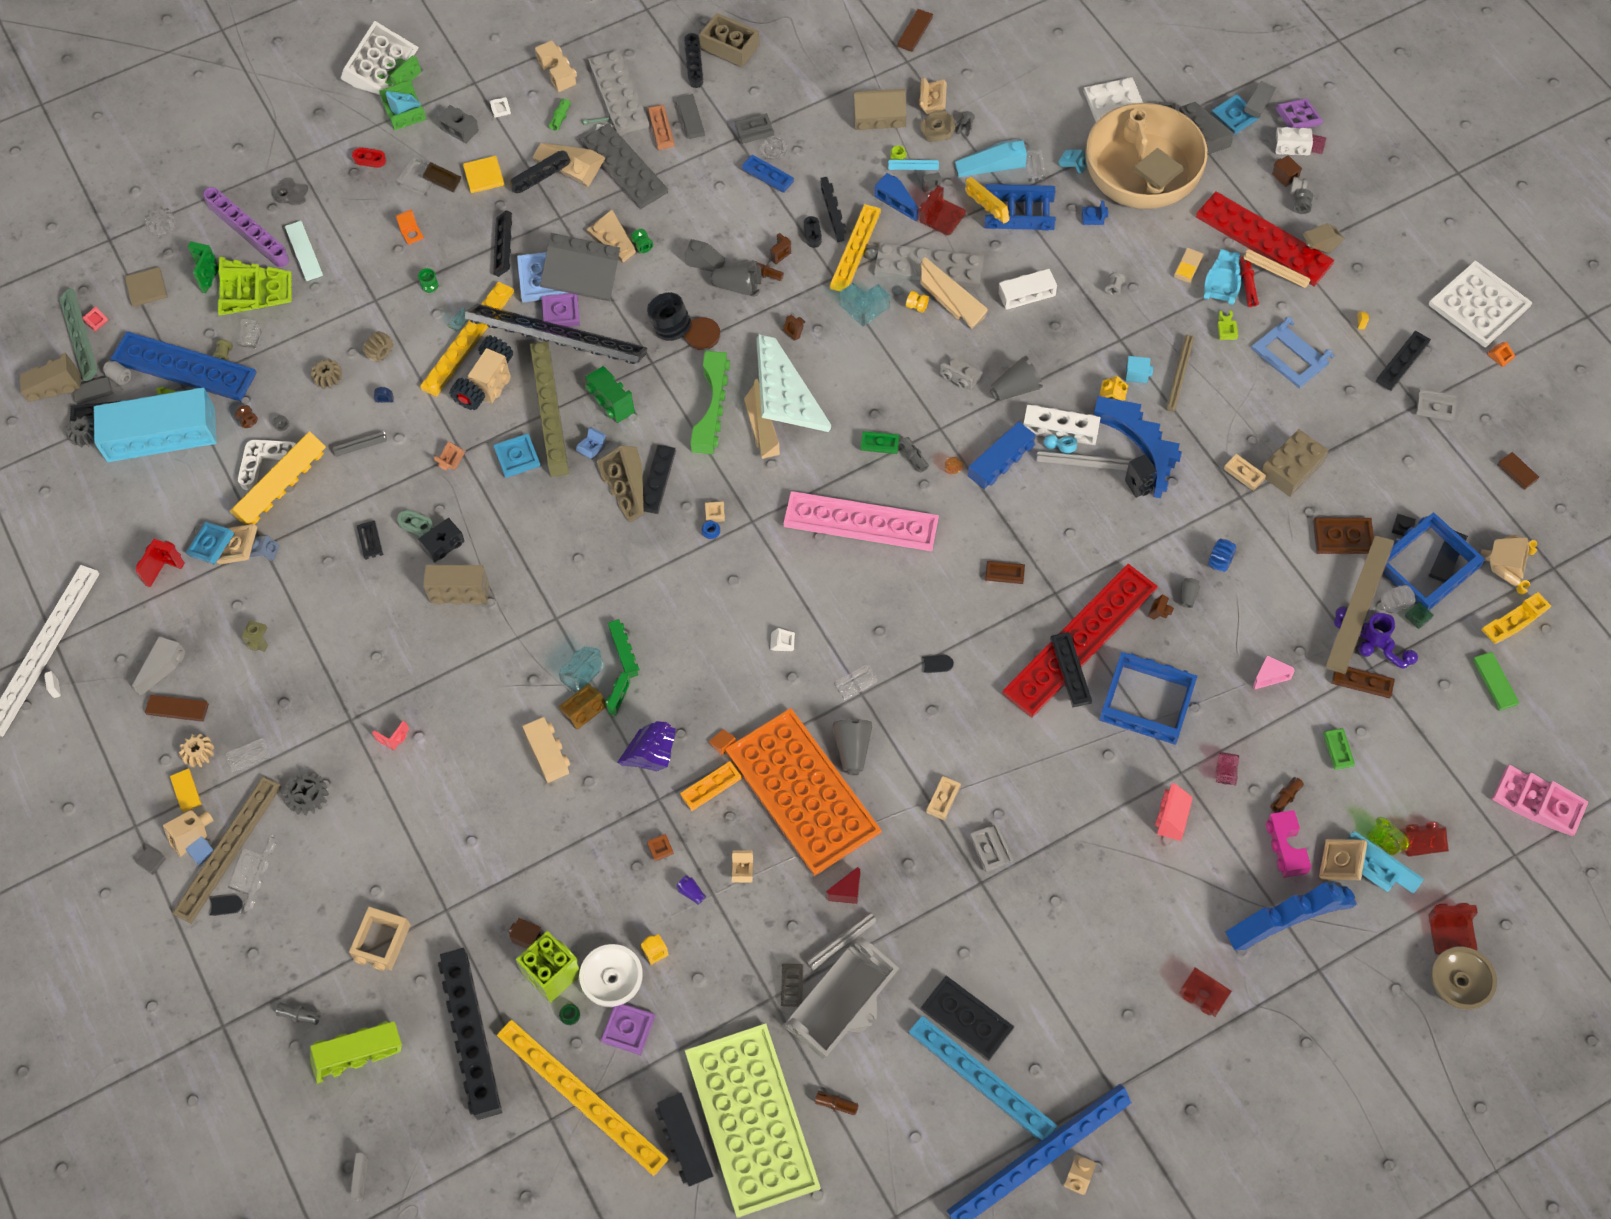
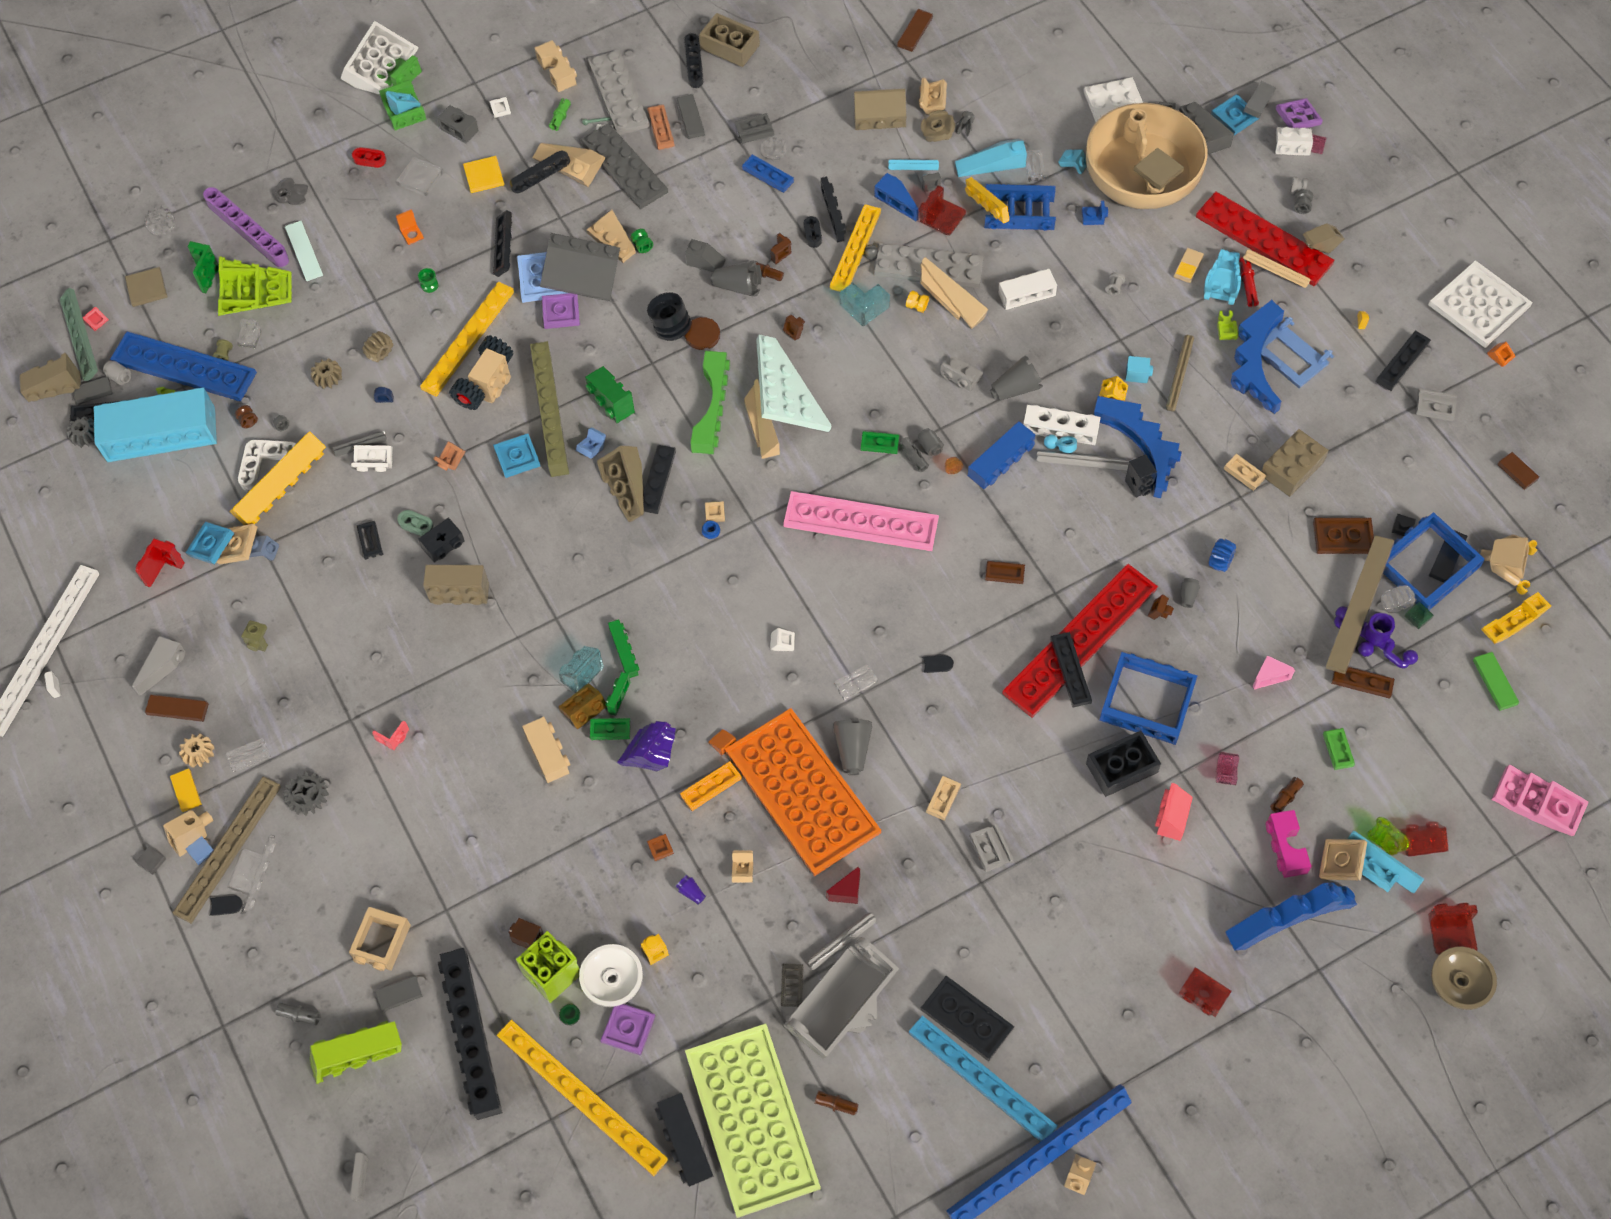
dark brown tile [422,162,461,193] -> none
clear light blue slope [447,308,467,331] -> none
black plate [465,304,648,364] -> none
lime plate [890,145,907,160] -> none
reddish brown brick [1272,155,1302,187] -> none
none -> white bracket [351,445,392,472]
none -> dark grey tile [375,976,423,1012]
none -> green plate [590,718,631,740]
none -> dark grey brick [918,428,944,456]
none -> black brick [1086,730,1161,797]
none -> blue arch [1231,300,1284,414]

